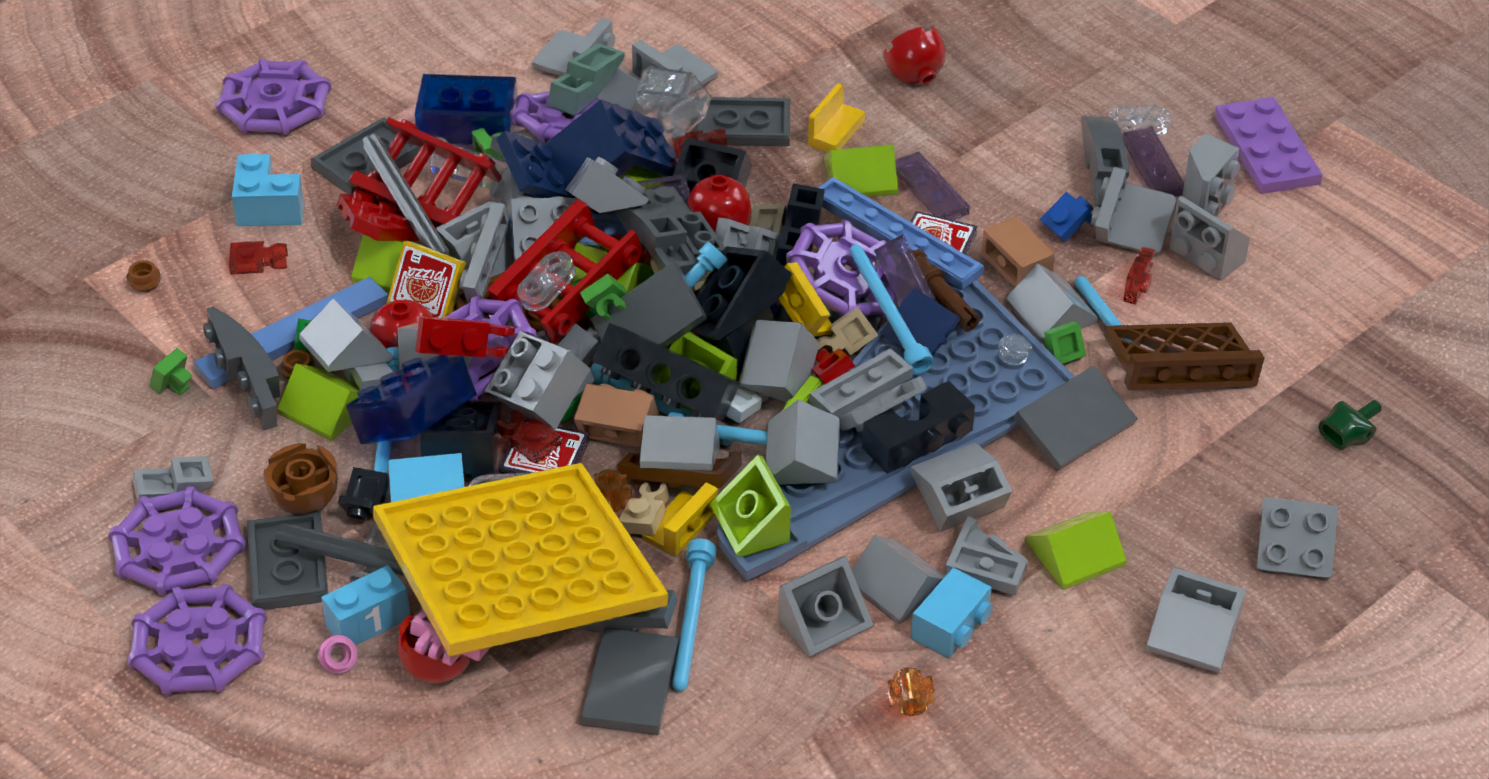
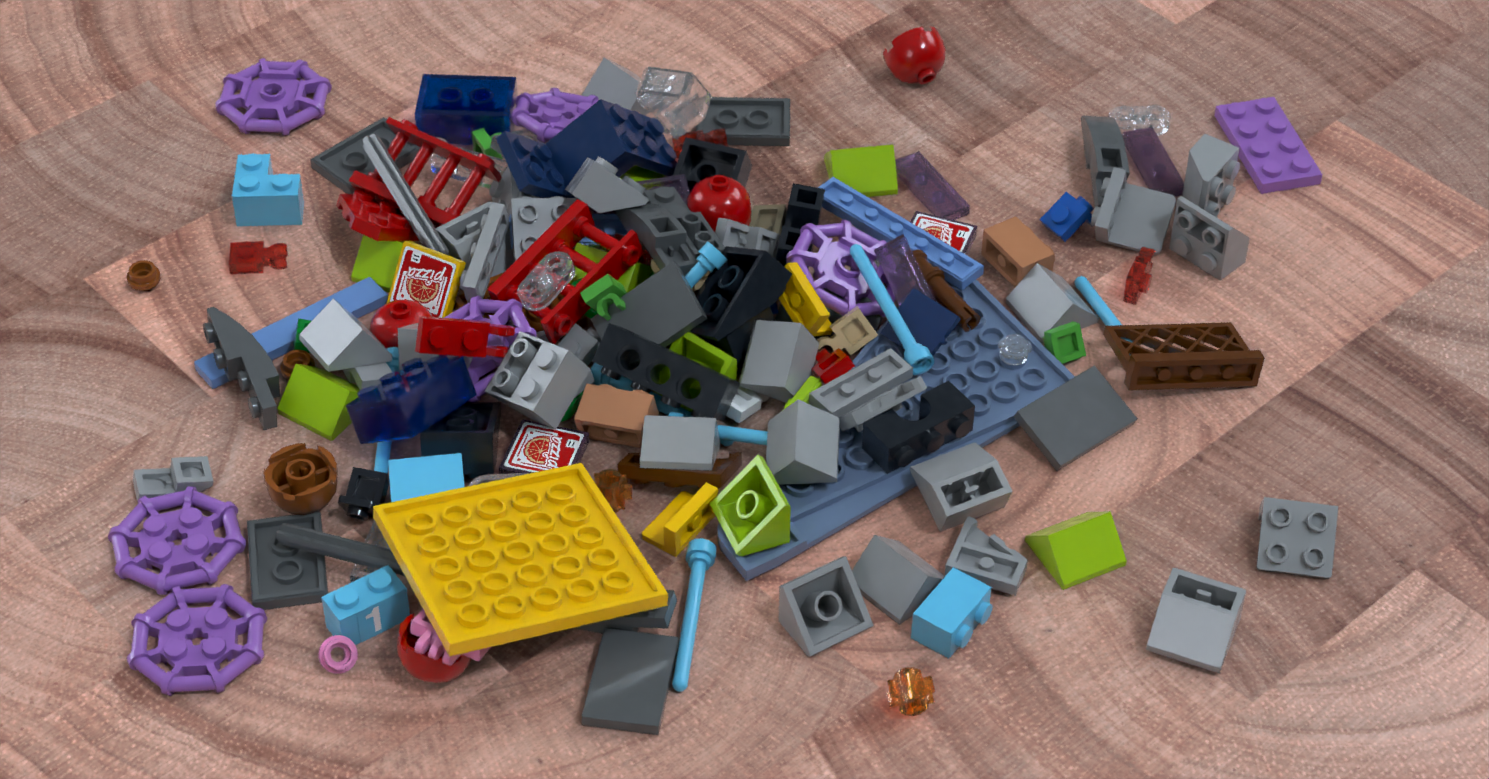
bright green tile [149,348,193,396] -> none
clear red plate [497,410,561,464] -> none
light grey bracket [533,18,615,76] -> none
sand green slope [548,43,625,115] -> none
tan plate [619,482,669,535] -> none
light grey bracket [632,40,718,102] -> none
yellow panel [808,83,865,152] -> none
dark green piece [1318,400,1382,450] -> none

